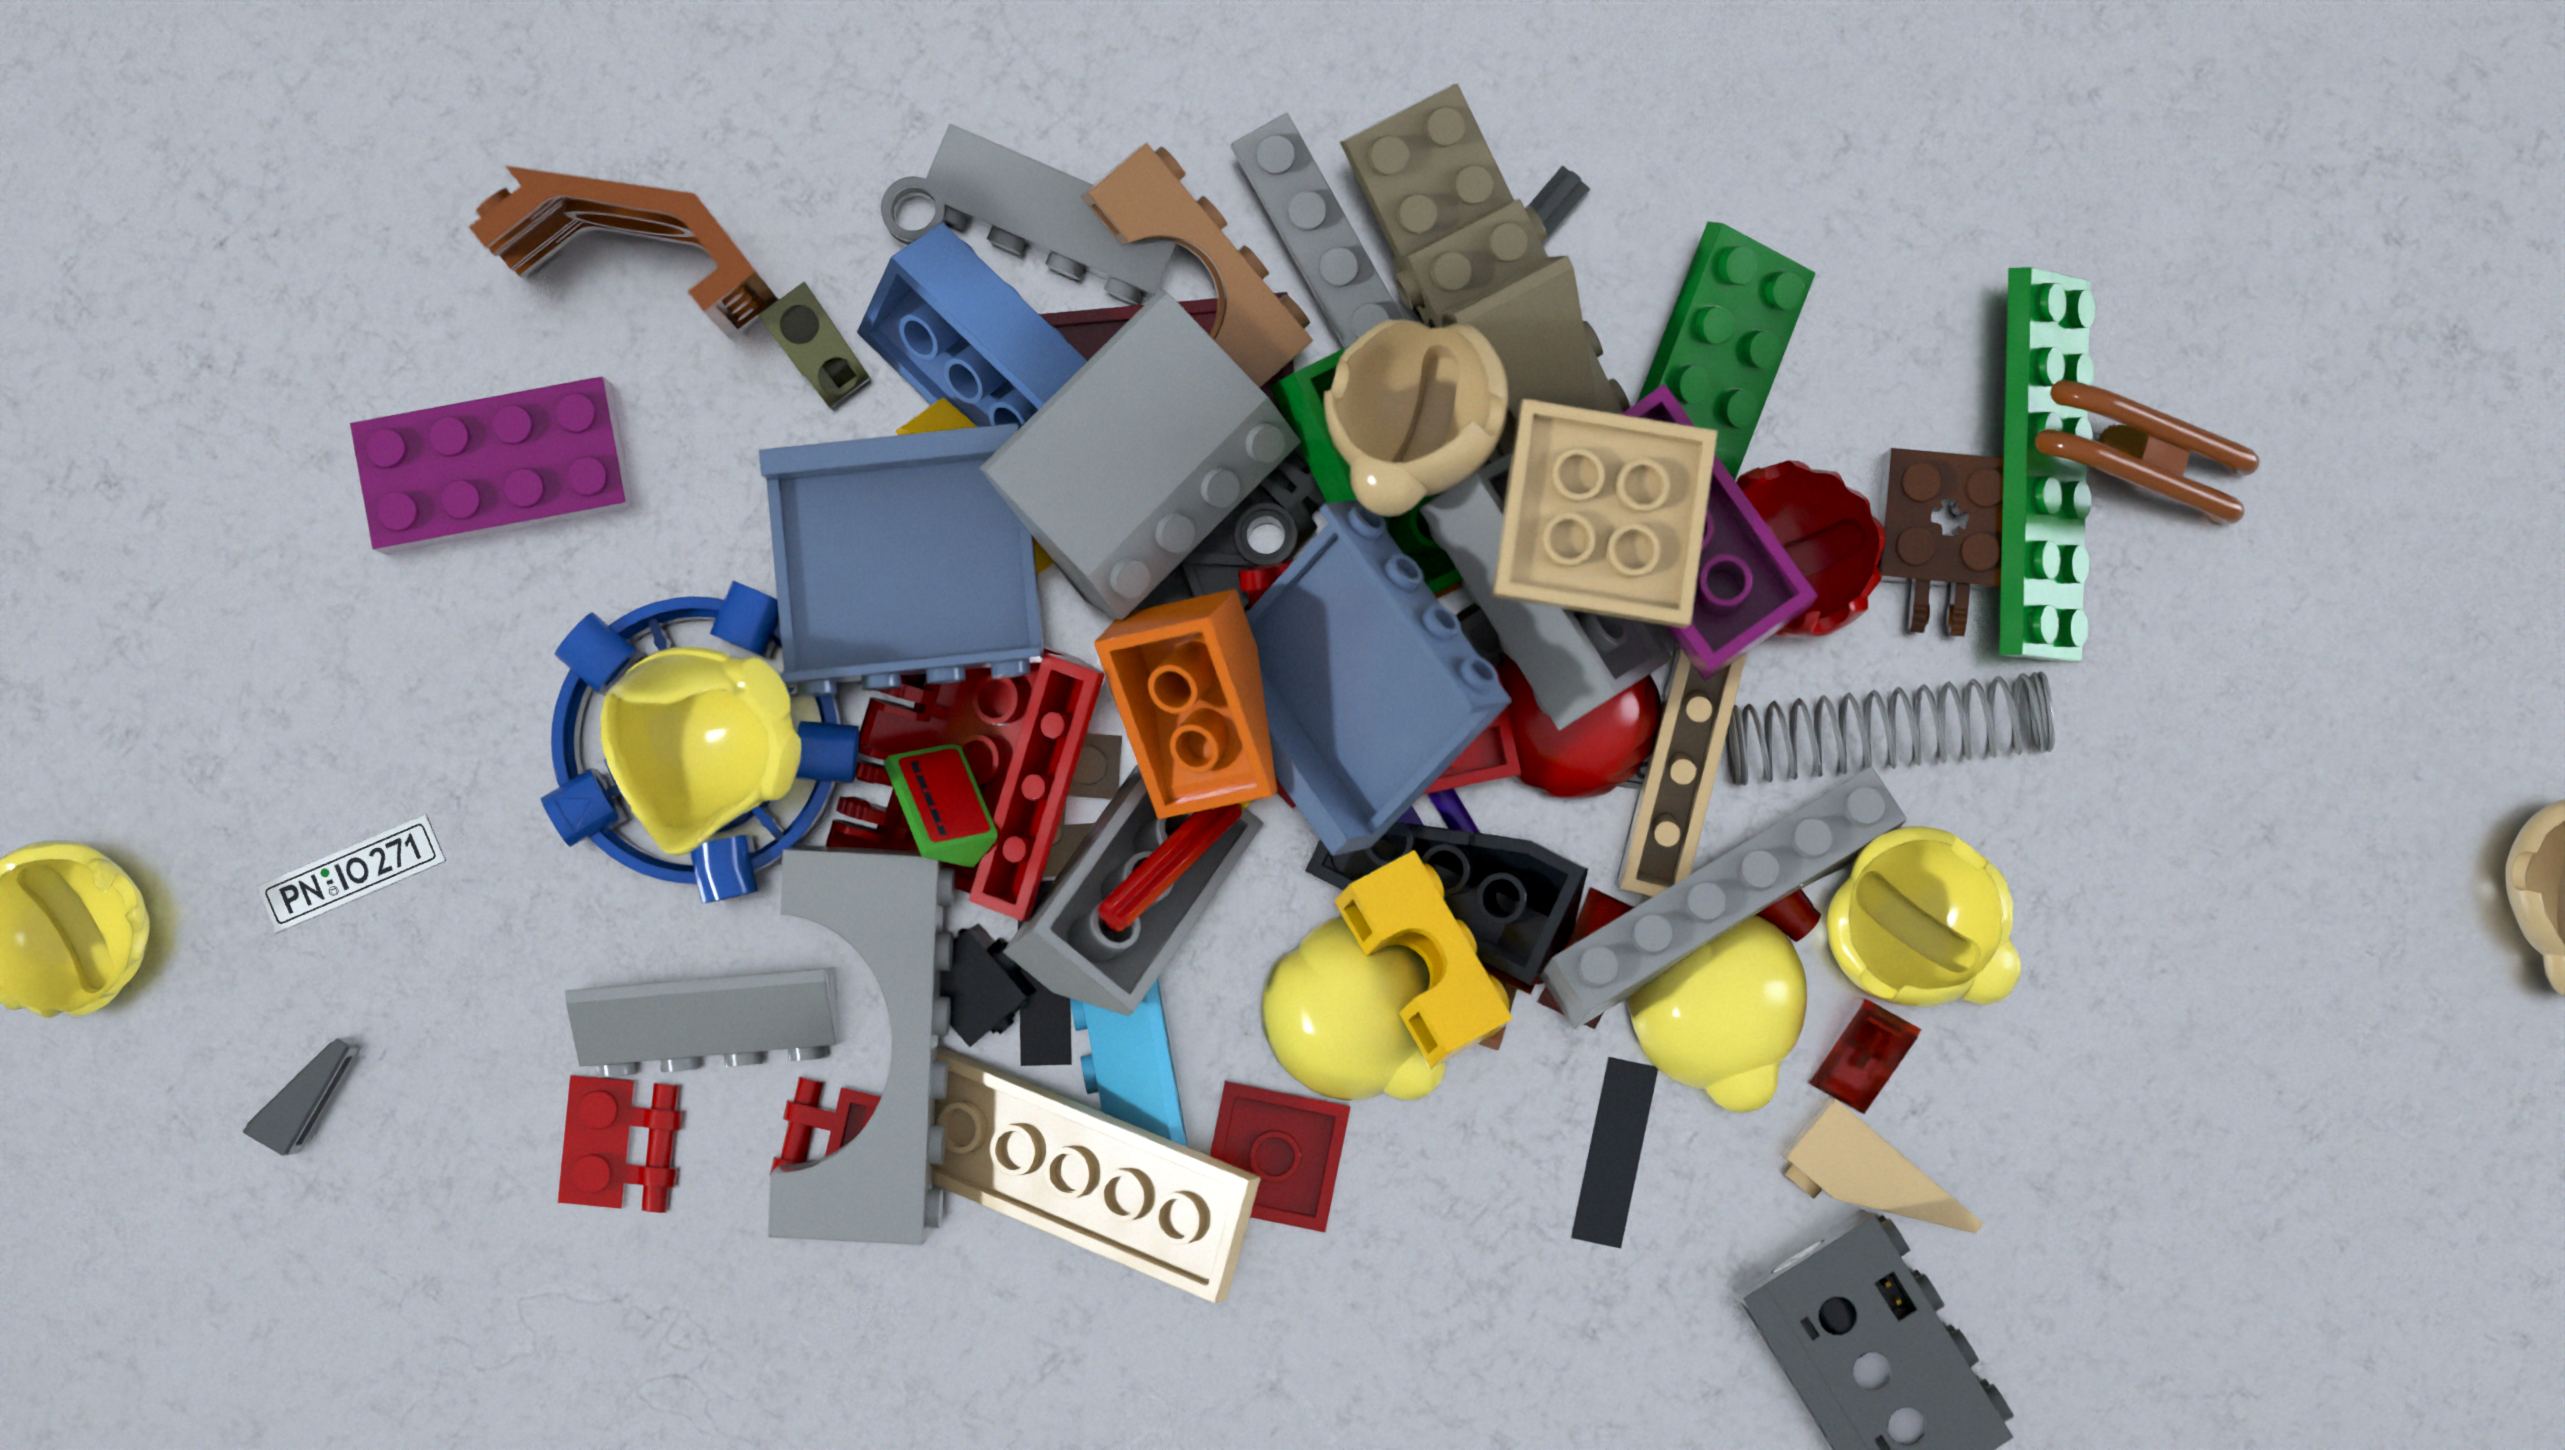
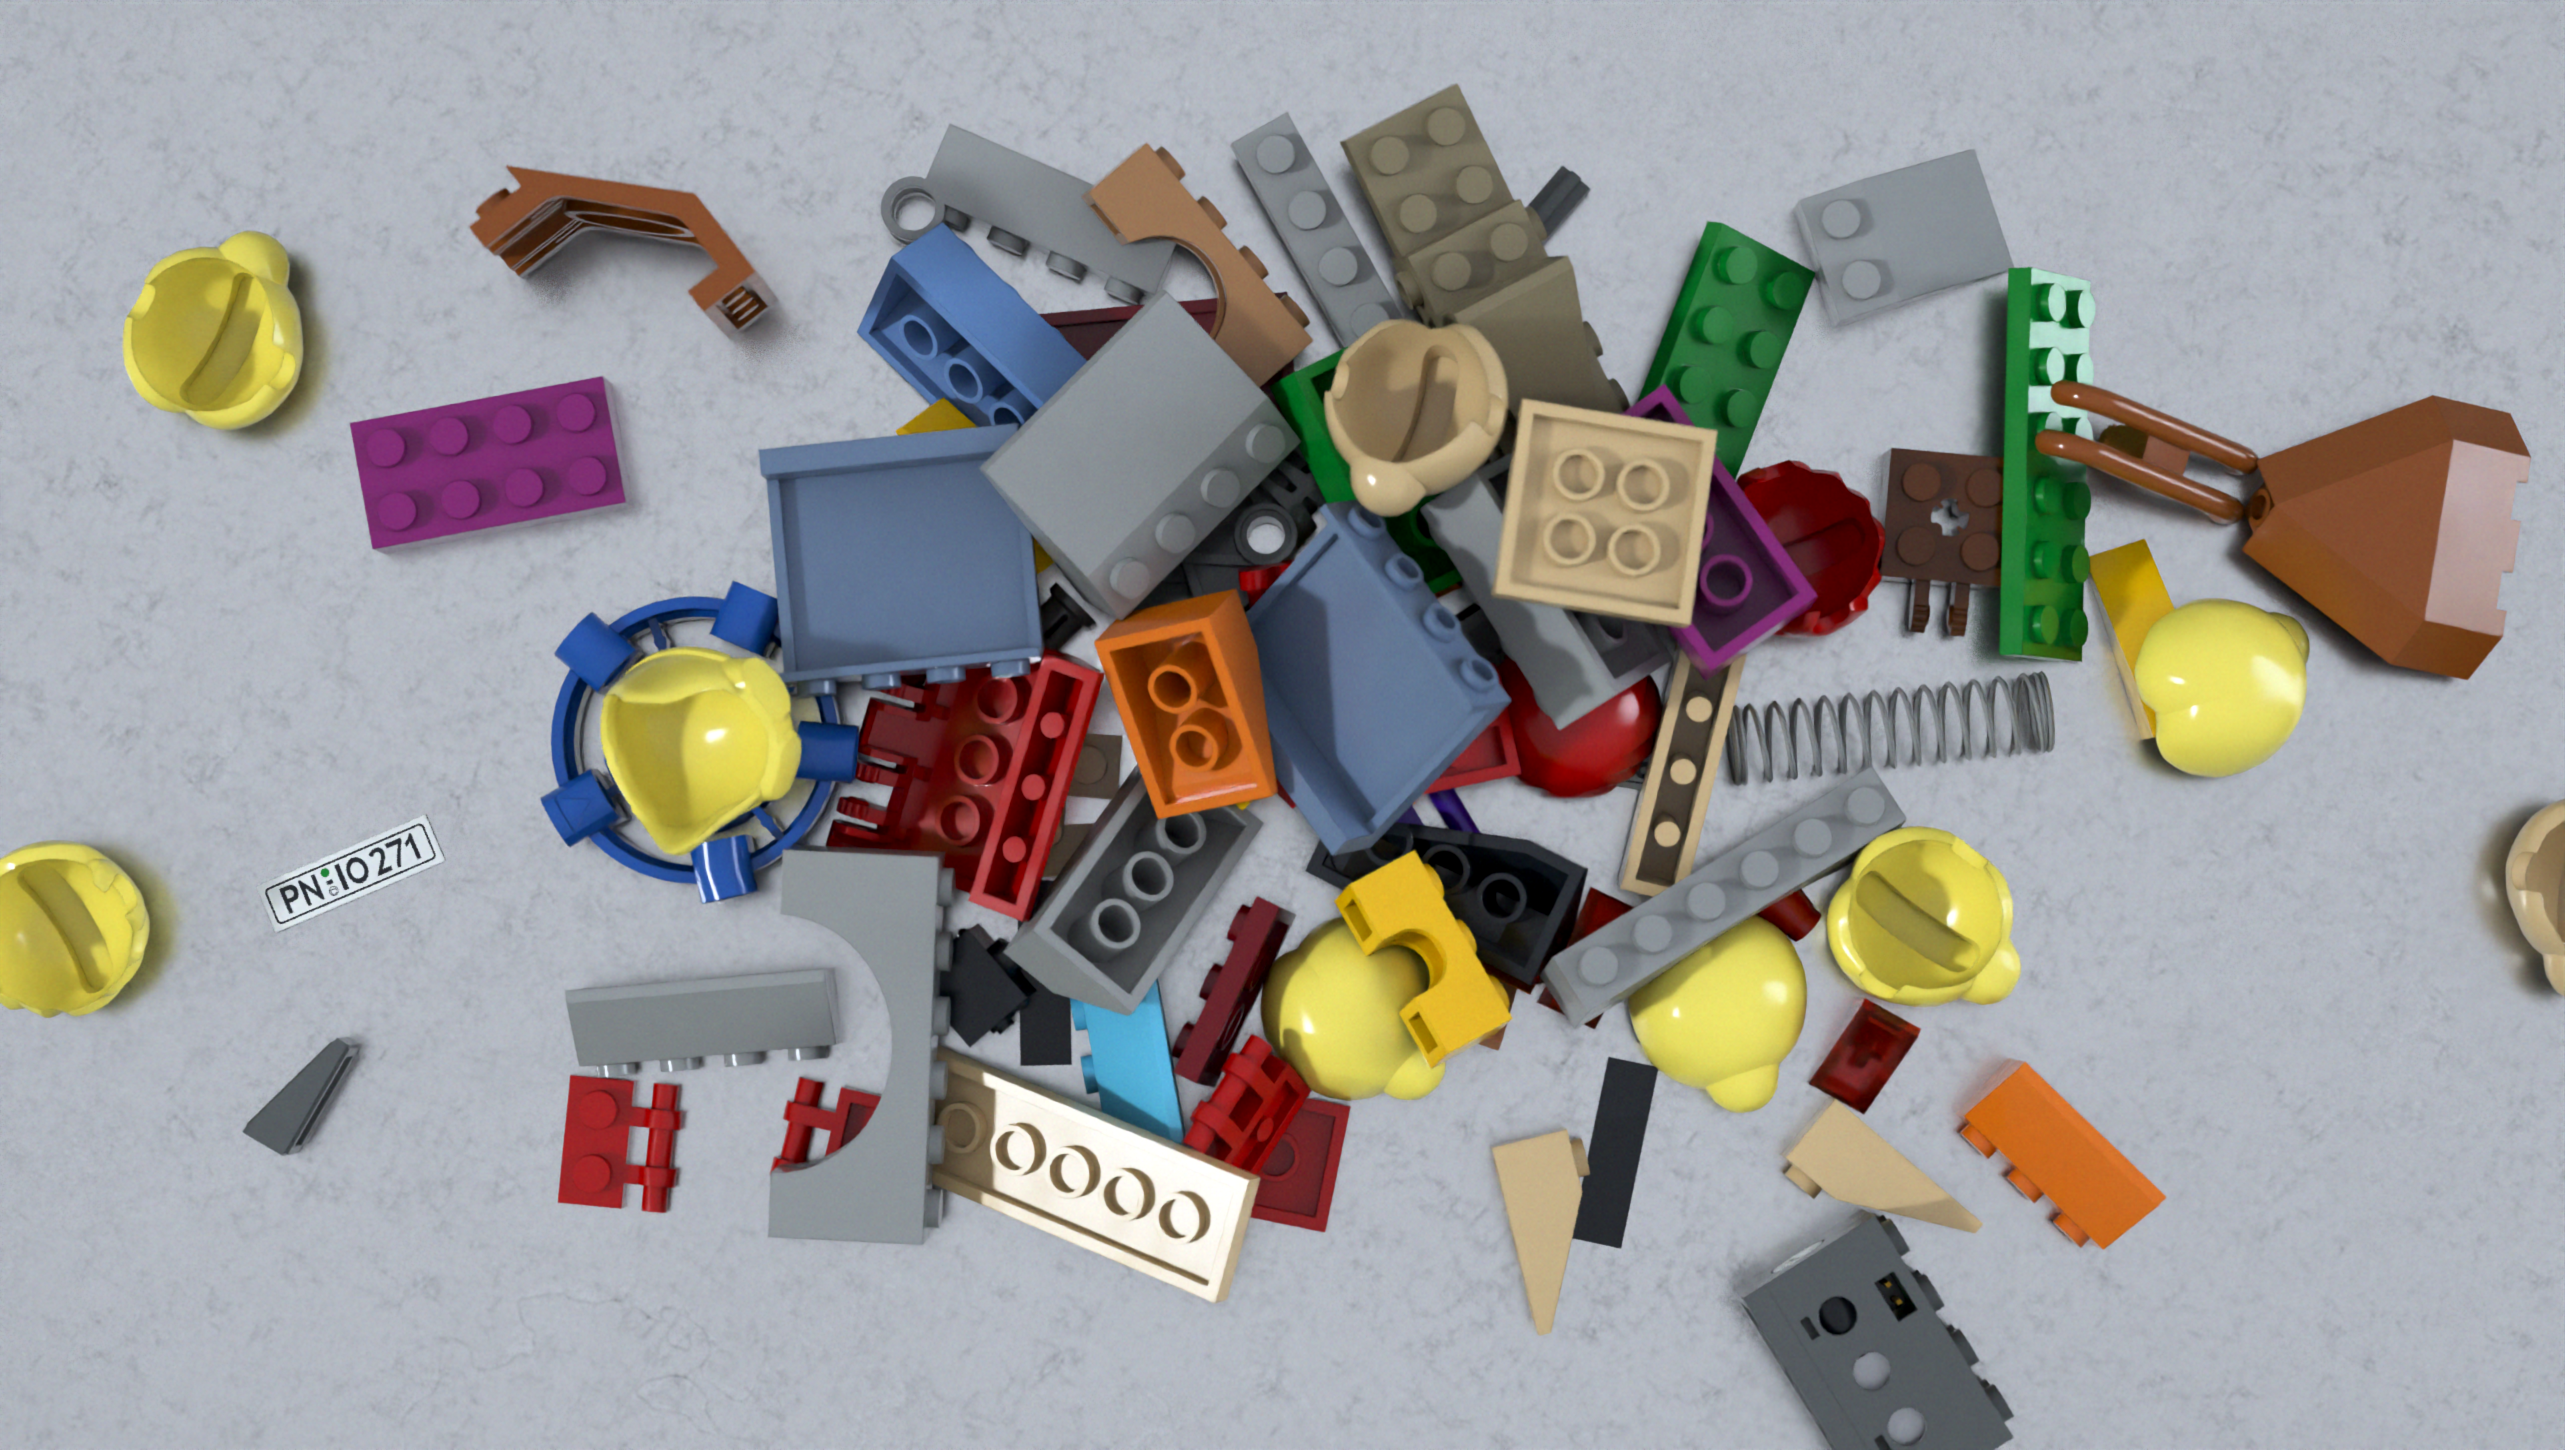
olive leg [758,281,871,408] -> none
slope [884,744,998,868] -> none
red axle [1098,803,1242,932] -> none
none -> light yellow piece [123,230,304,430]
none -> dark grey bush [1040,582,1096,651]
none -> dark red plate [1171,896,1296,1088]
none -> red plate [1181,1034,1312,1175]
none -> tan slope [1490,1127,1590,1336]
none -> light grey slope [1793,148,2014,329]
none -> orange slope [1956,1058,2166,1250]
none -> yellow slope [2088,539,2174,740]
none -> light yellow piece [2134,598,2310,778]
none -> dark orange panel [2241,395,2531,680]

